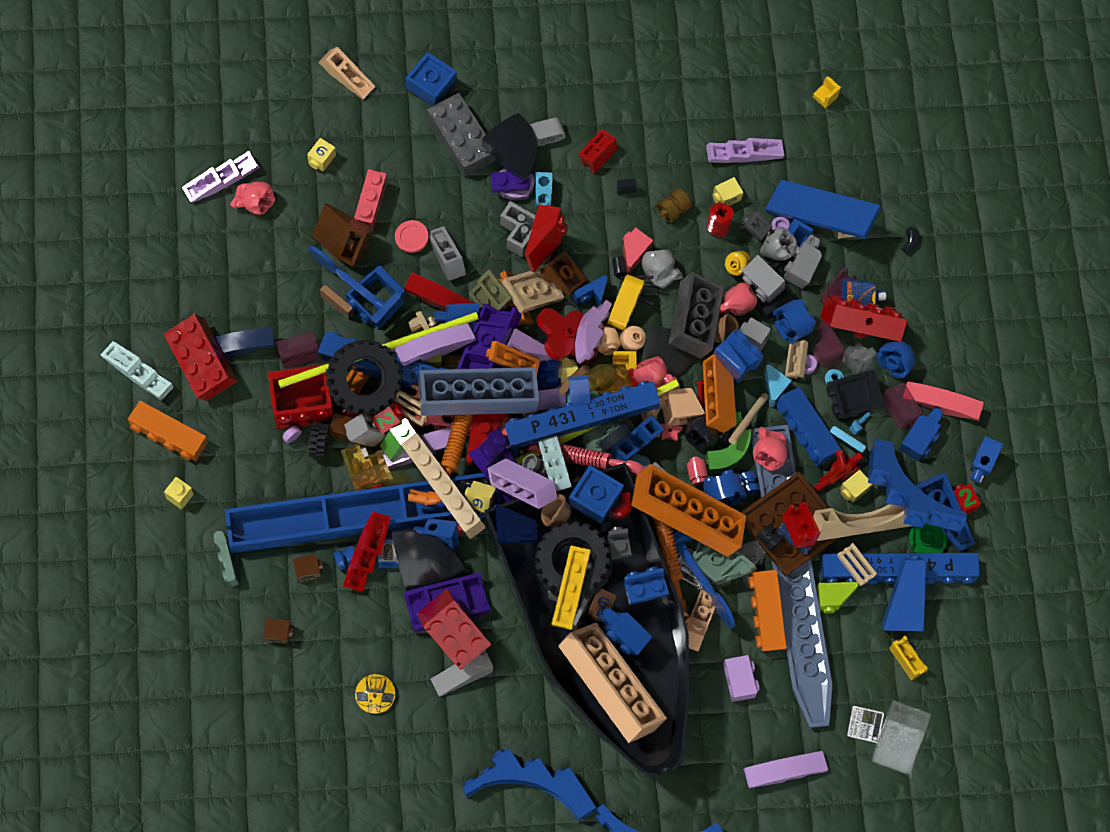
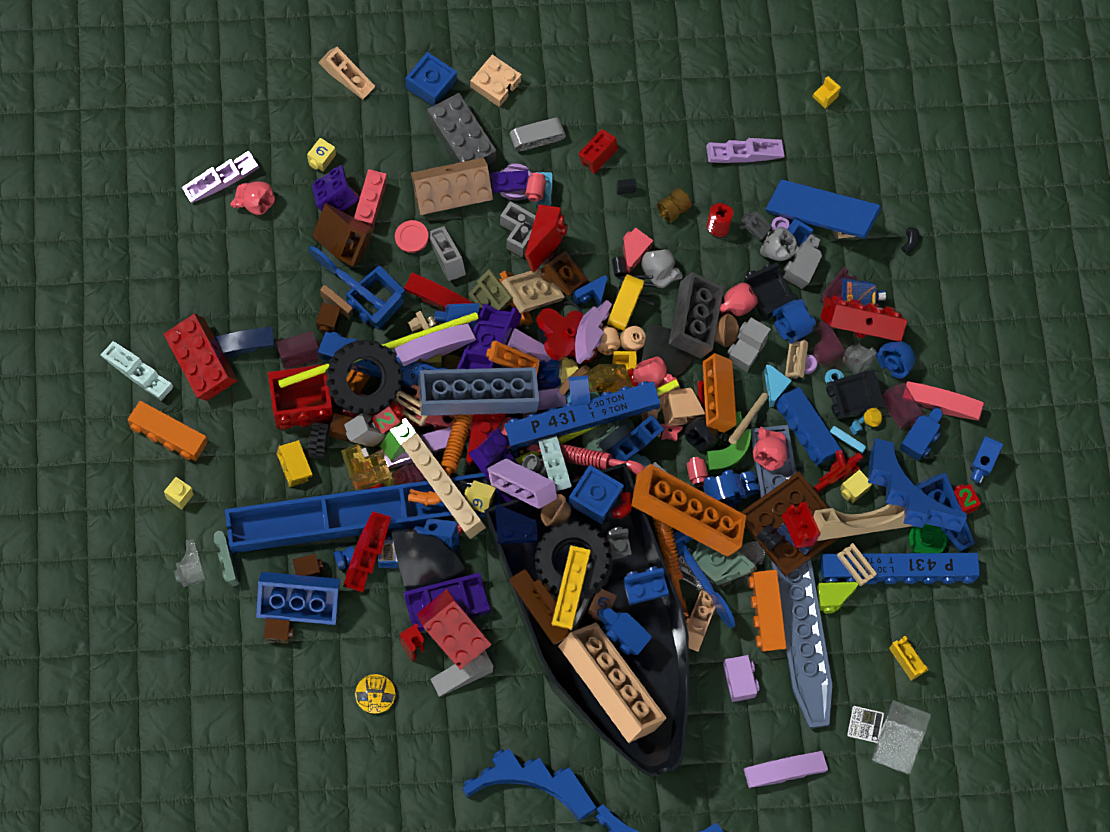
lavender tile [282,426,302,444] -> none
black brick [482,113,537,182] -> none
light yellow brick [712,178,743,206] -> none
blue piece [714,329,763,383] -> none
yellow head [725,251,752,276] -> none
light grey brick [742,255,785,304] -> none
blue slope [881,555,926,631] -> none
none -> clear arch [174,539,205,587]
none -> blue brick [256,572,340,625]
none -> yellow hinge [276,440,312,488]
none -> dark purple bracket [312,165,359,211]
none -> reddish brown brick [316,302,342,334]
none -> clear pink slope [391,463,426,485]
none -> red hinge [400,623,424,661]
none -> medium nougat brick [411,157,493,215]
none -> light nougat piece [470,55,522,107]
none -> reddish brown bracket [509,570,570,645]
none -> coral brick [525,173,546,202]
none -> yellow plate [864,408,882,427]

